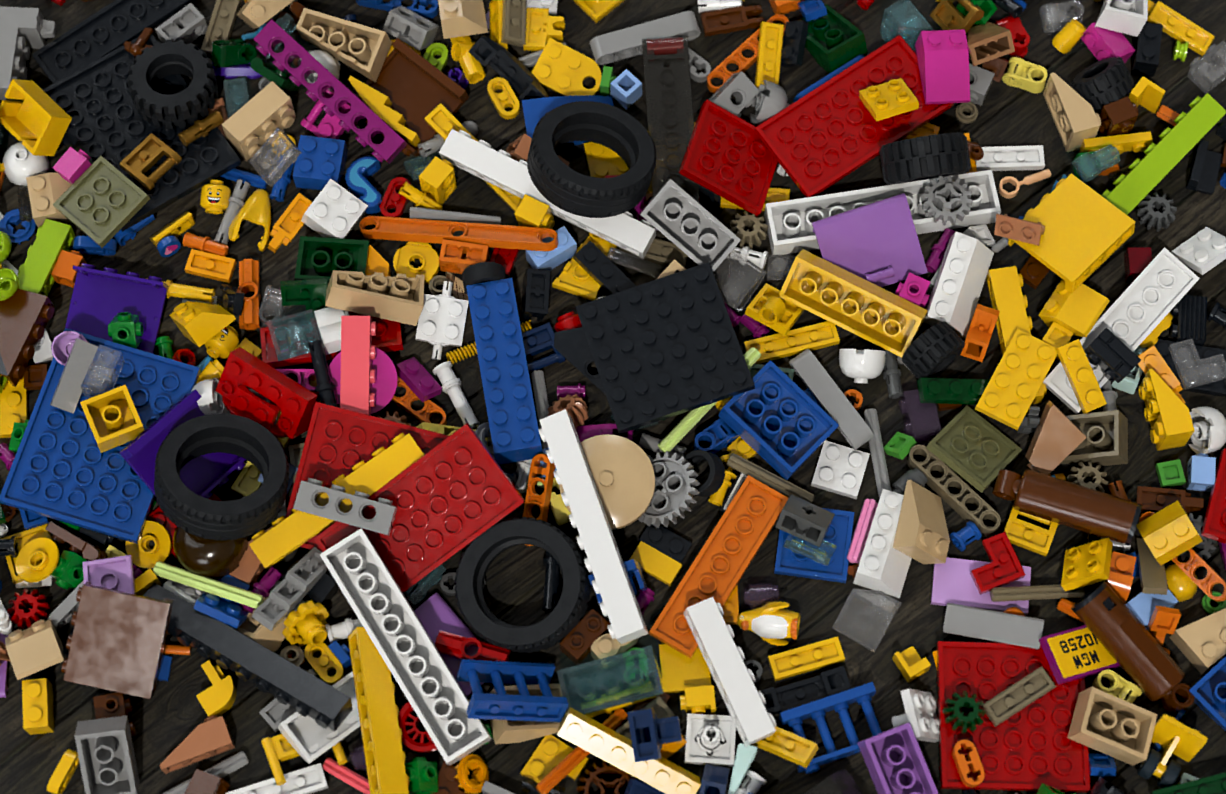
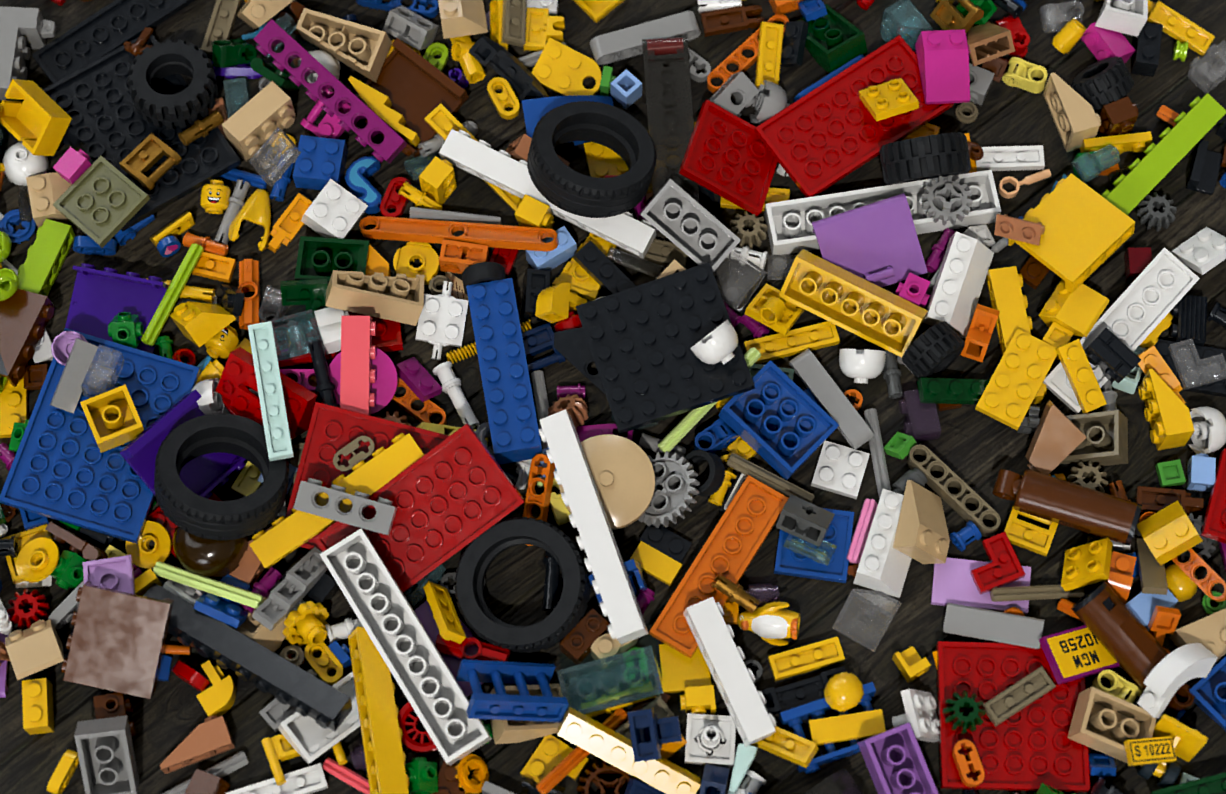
orange brick [51,250,87,288] -> none
light grey brick [156,3,208,45] -> none
olive plate [926,405,1022,493] -> none
yellow panel [1129,76,1166,114] -> none
none -> lime axle [141,243,204,346]
none -> red beam [171,660,210,692]
none -> light aqua plate [248,321,294,461]
none -> dark tan beam [333,436,375,471]
none -> yellow plate [423,581,466,644]
none -> yellow brick [535,282,587,323]
none -> white cylinder [690,320,738,365]
none -> pearl gold pin [711,573,760,613]
none -> yellow tile [808,709,886,745]
none -> yellow hair [823,672,864,712]
none -> yellow tile [1124,736,1177,766]
none -> white arch [1137,643,1218,718]

